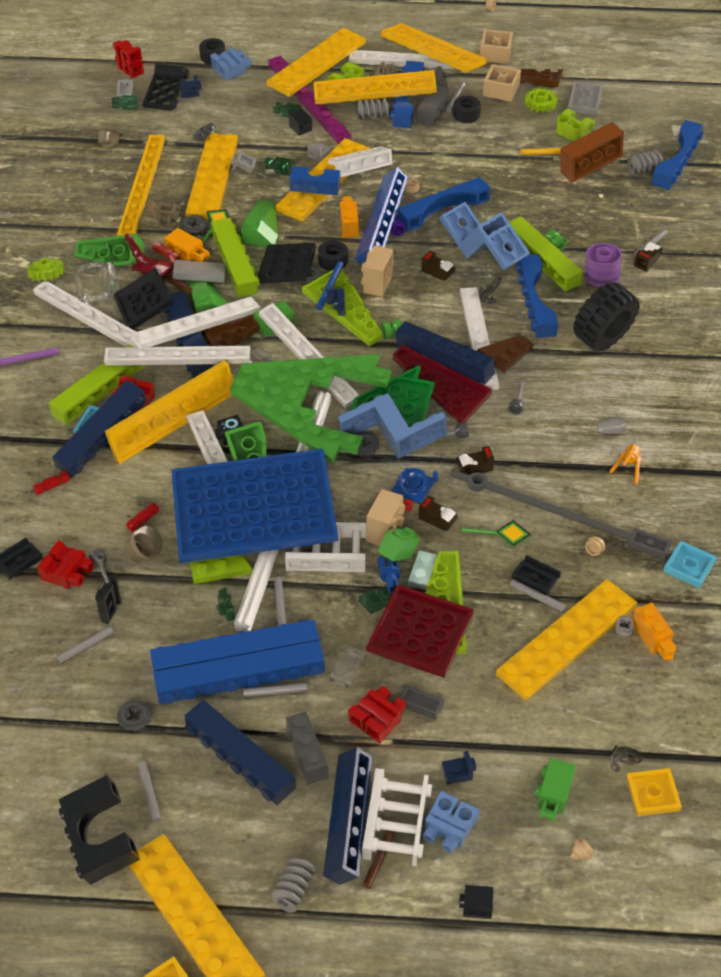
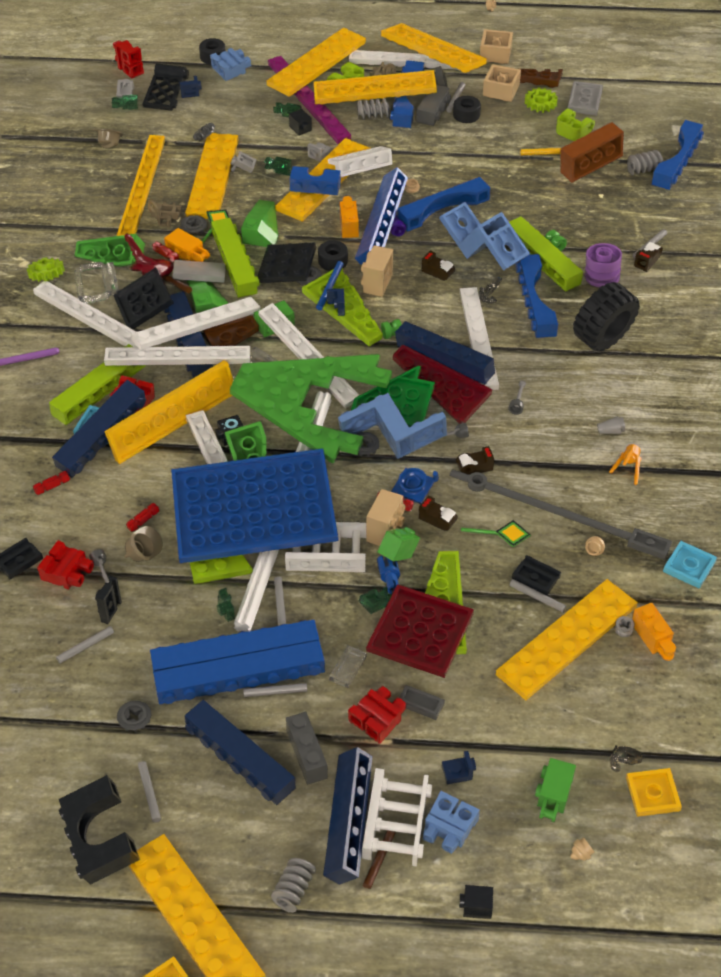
light aqua plate [408,551,437,590] -> none
reddish brown wing [477,335,534,373] -> none

